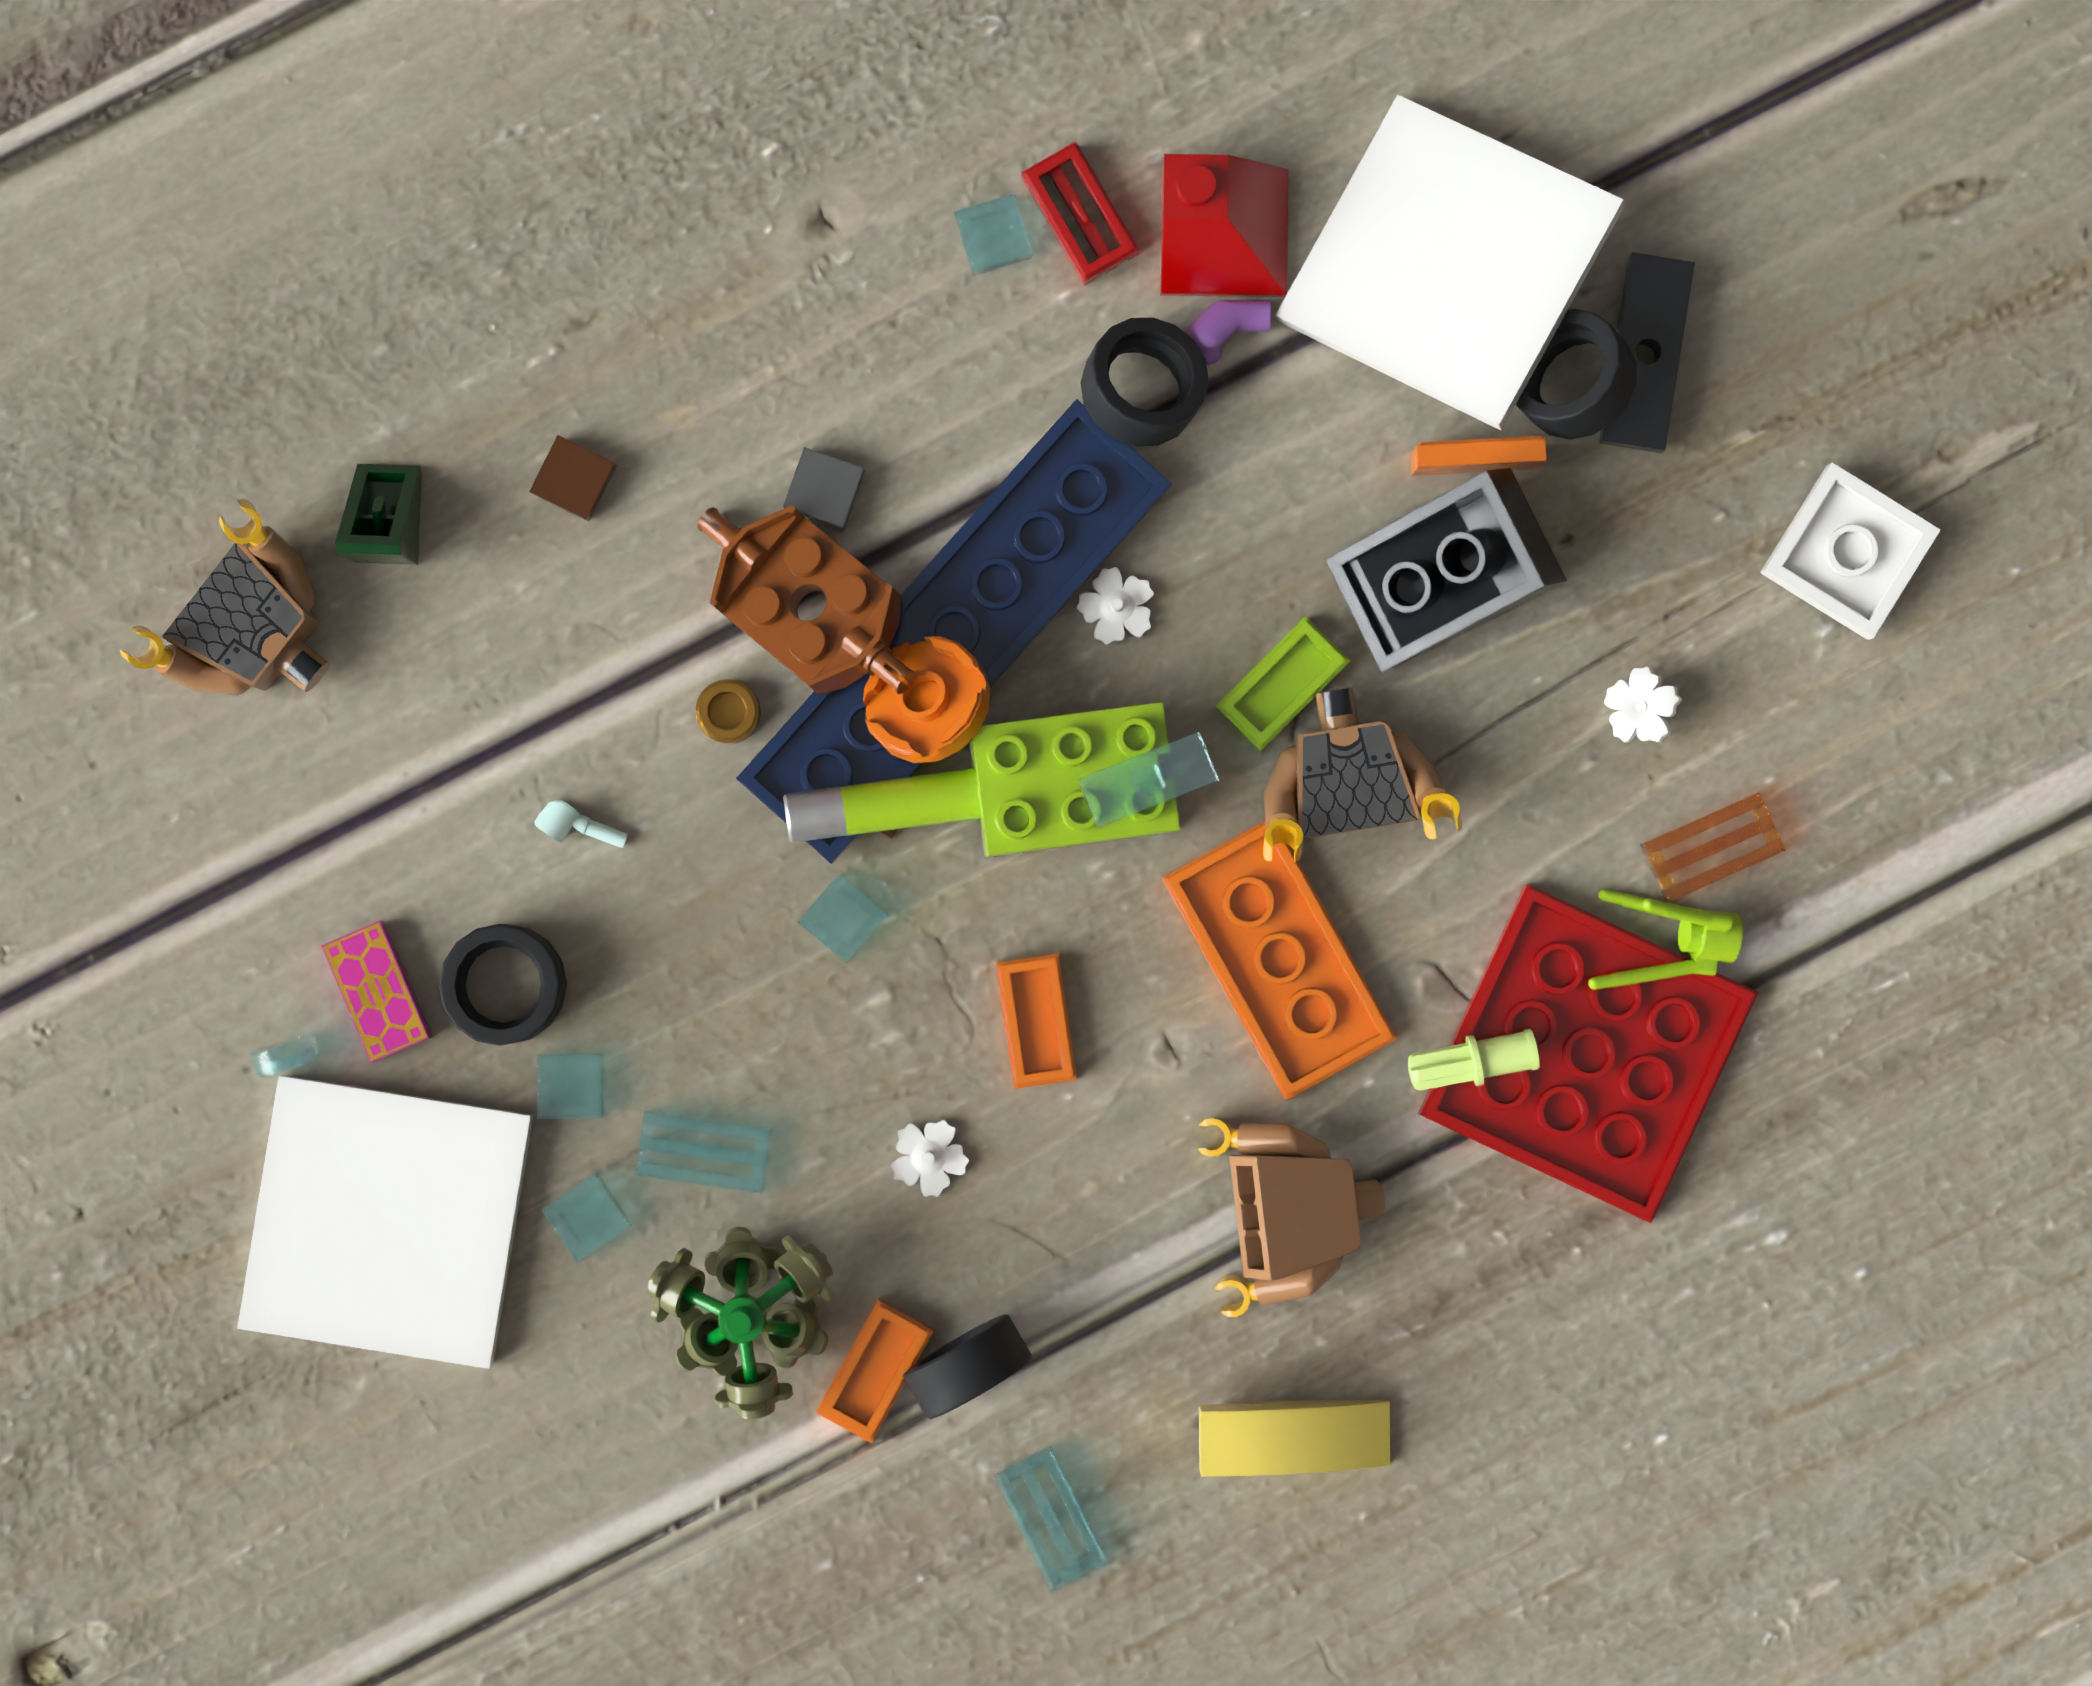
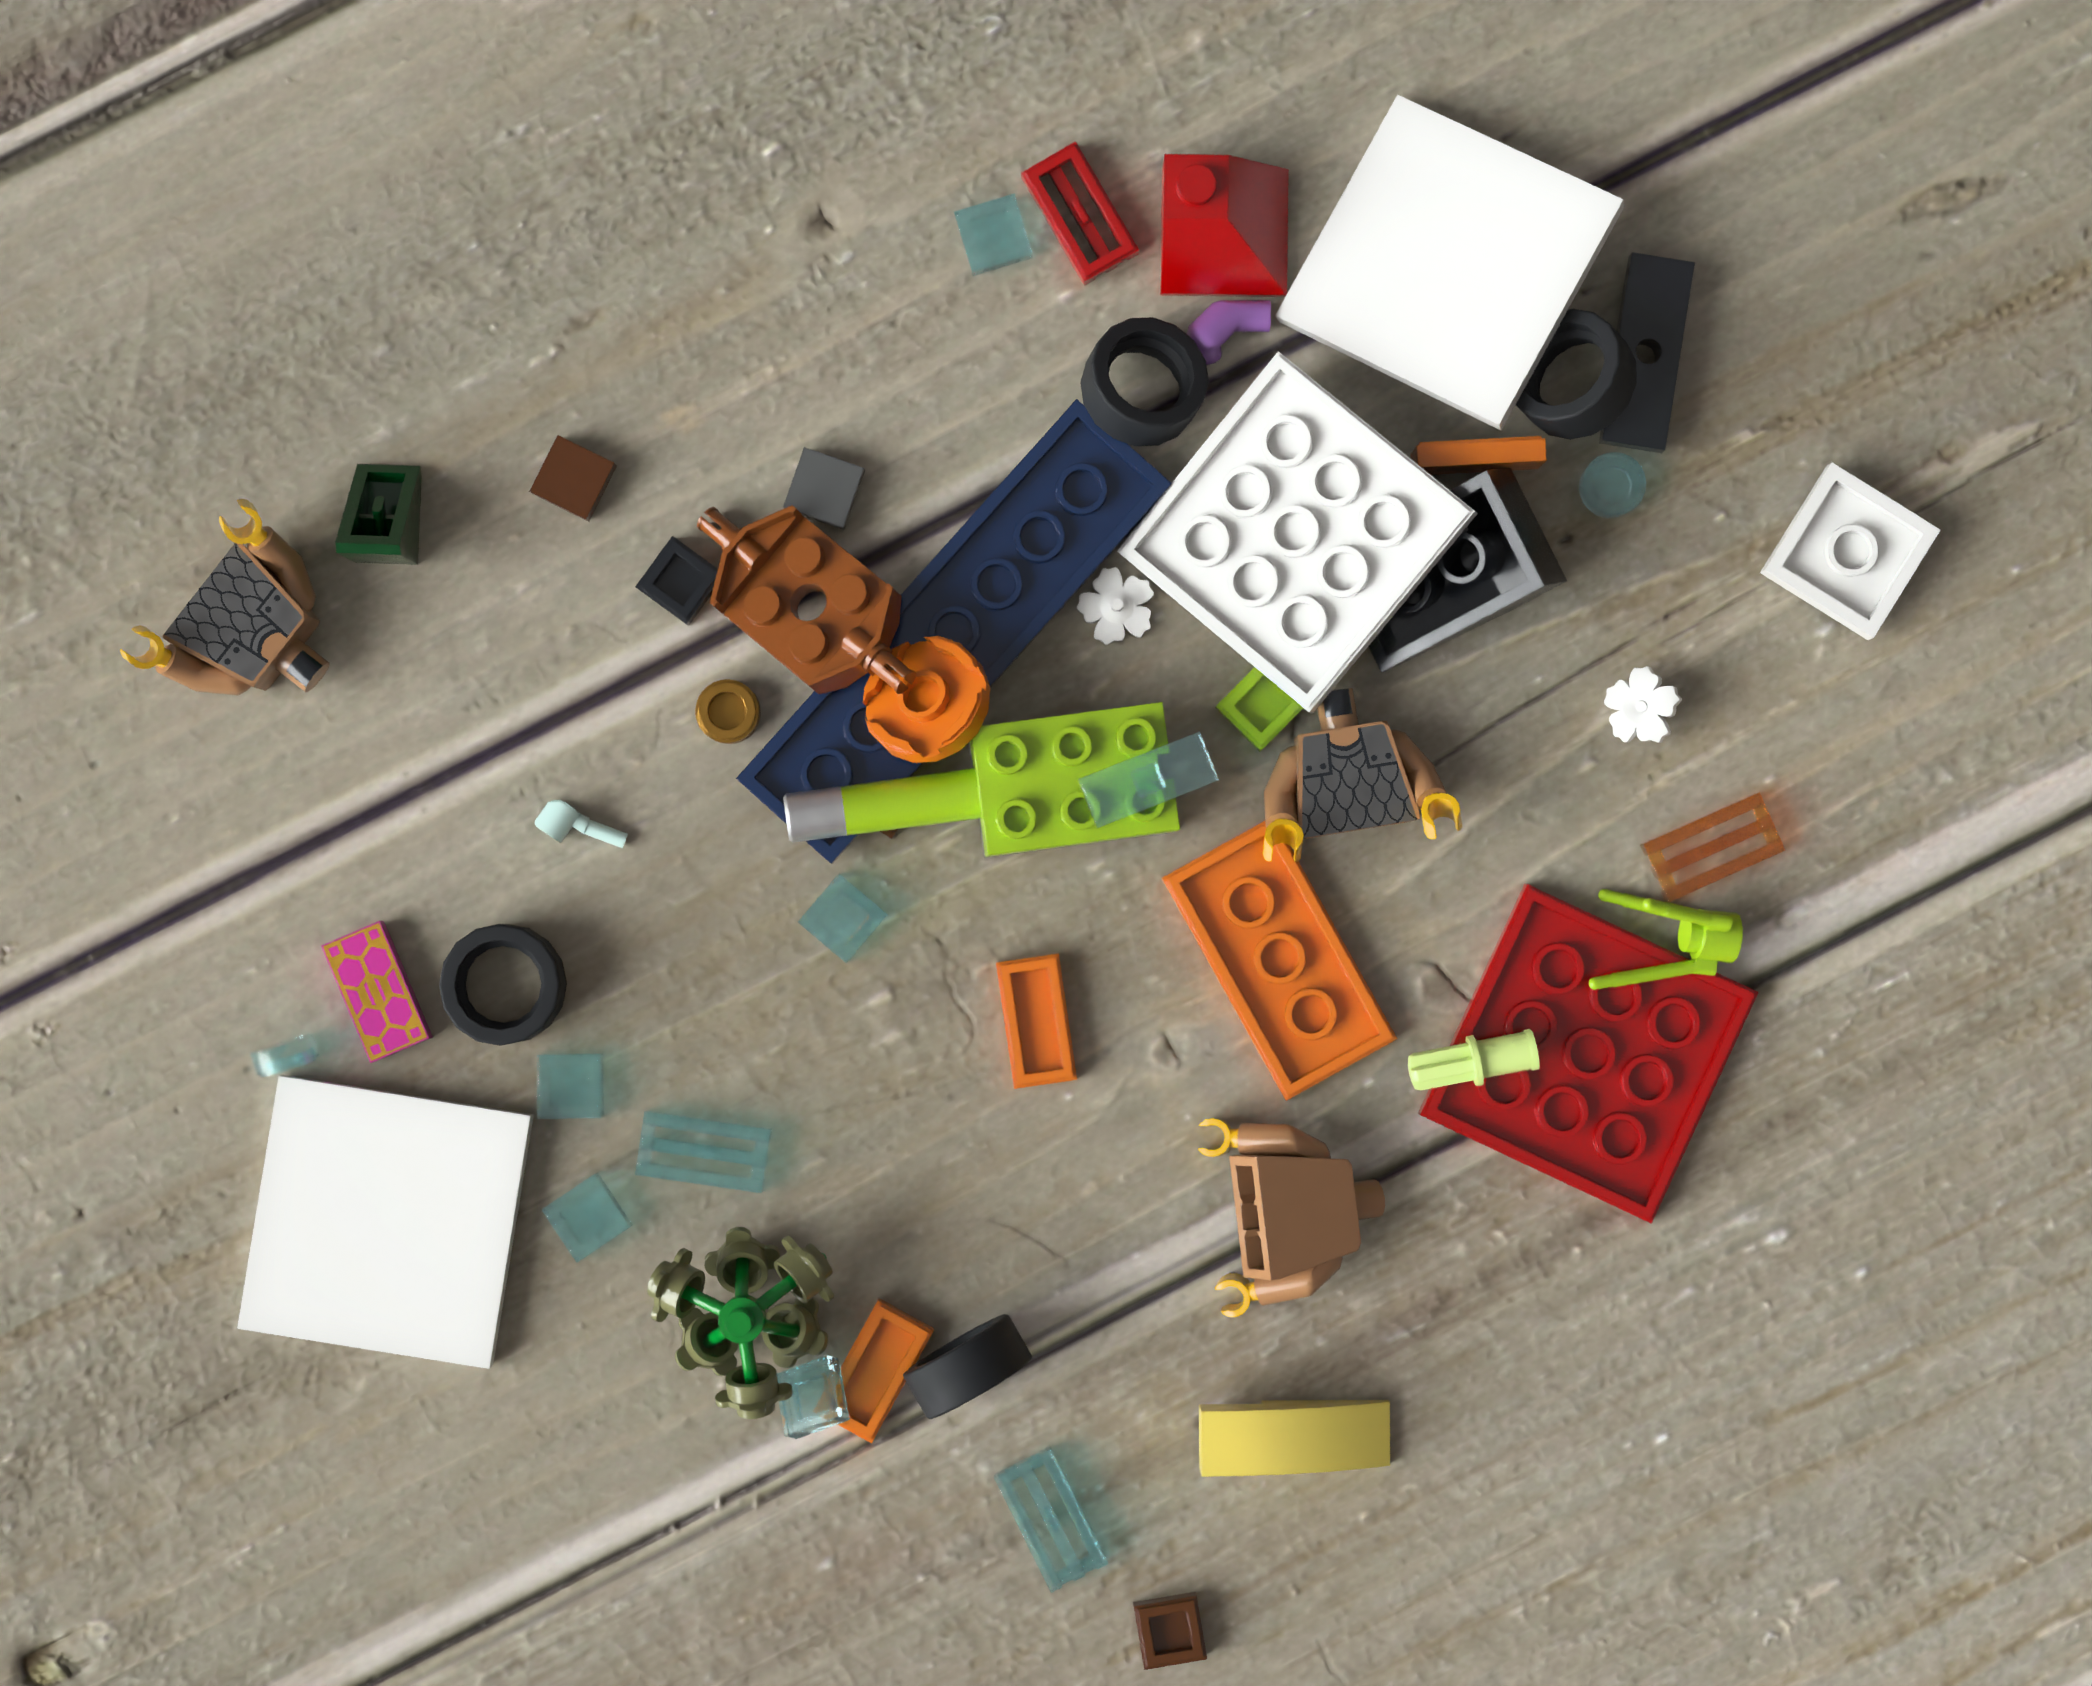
white plant [890,1120,969,1197] -> none
none -> black tile [635,536,718,626]
none -> clear light blue tile [777,1355,850,1439]
none -> white tile [1117,351,1478,713]
none -> reddish brown tile [1133,1592,1207,1670]
none -> clear light blue tile [1579,452,1646,518]

